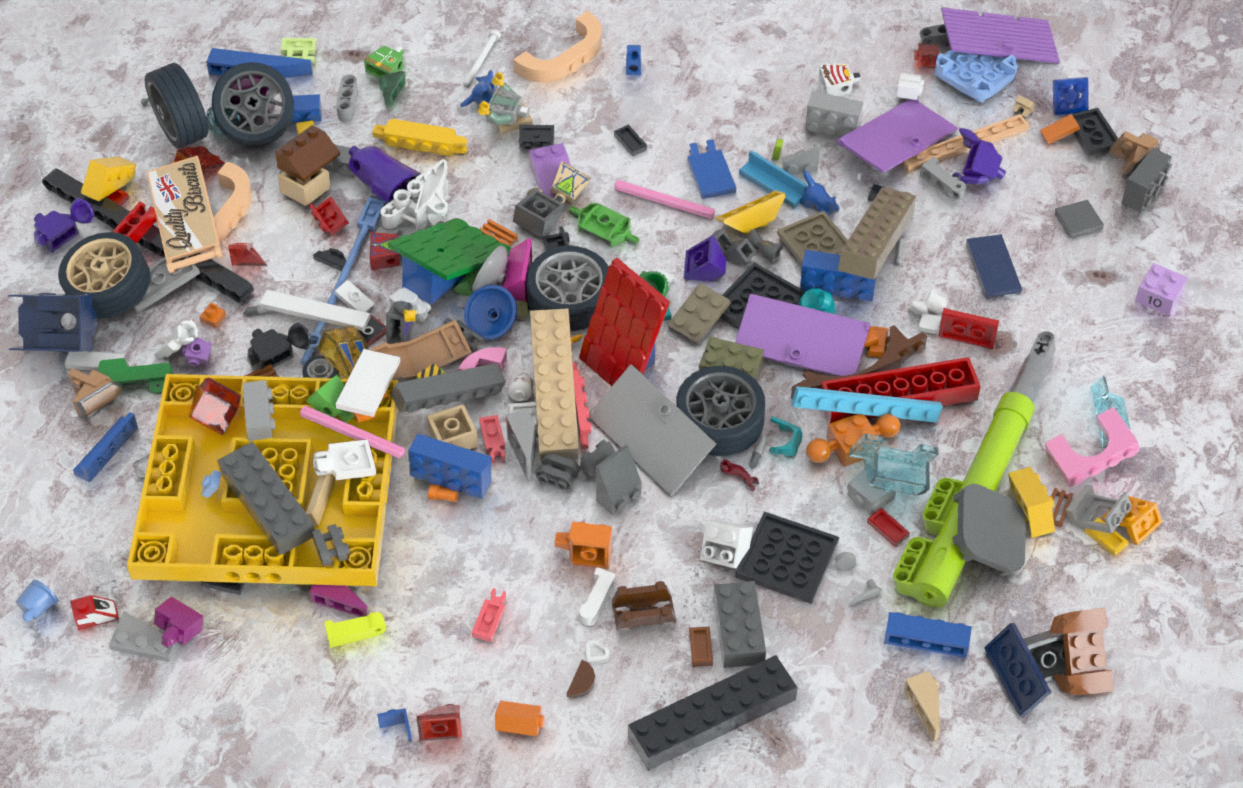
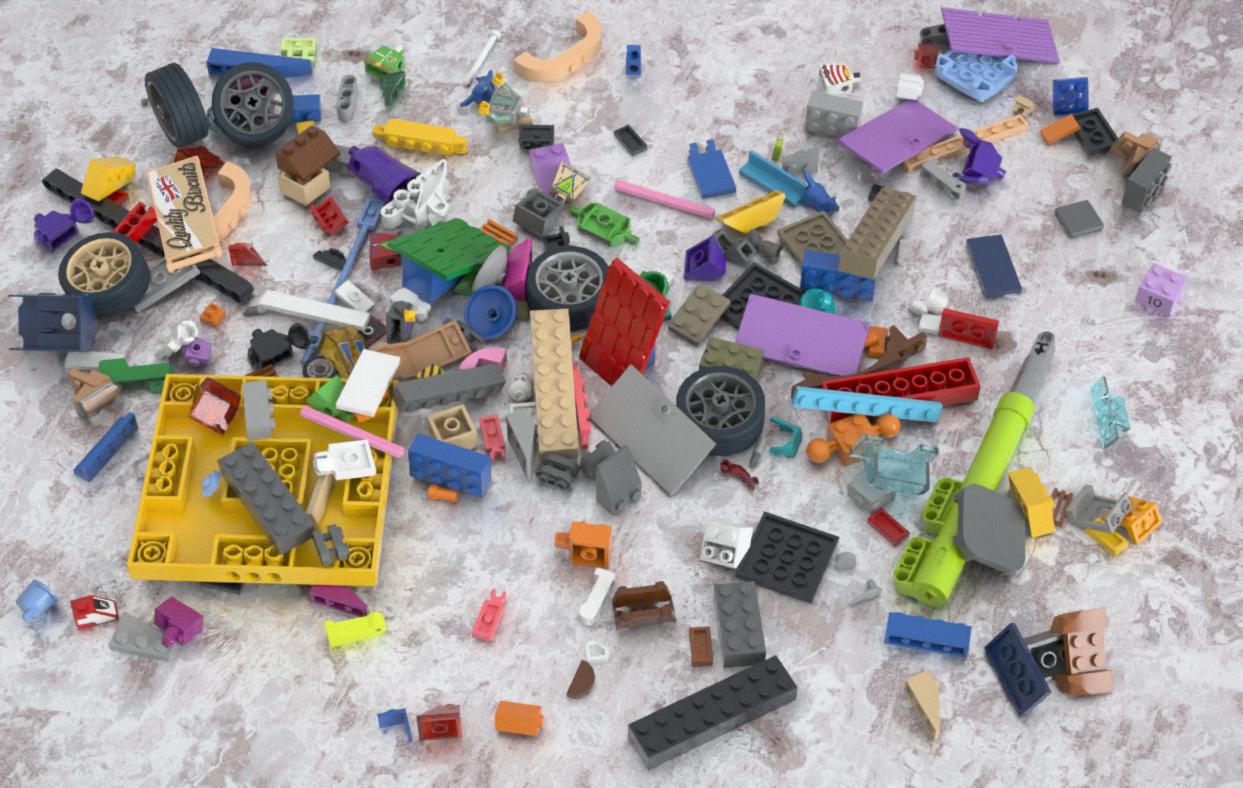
bright pink arch [1045,407,1139,487] -> none

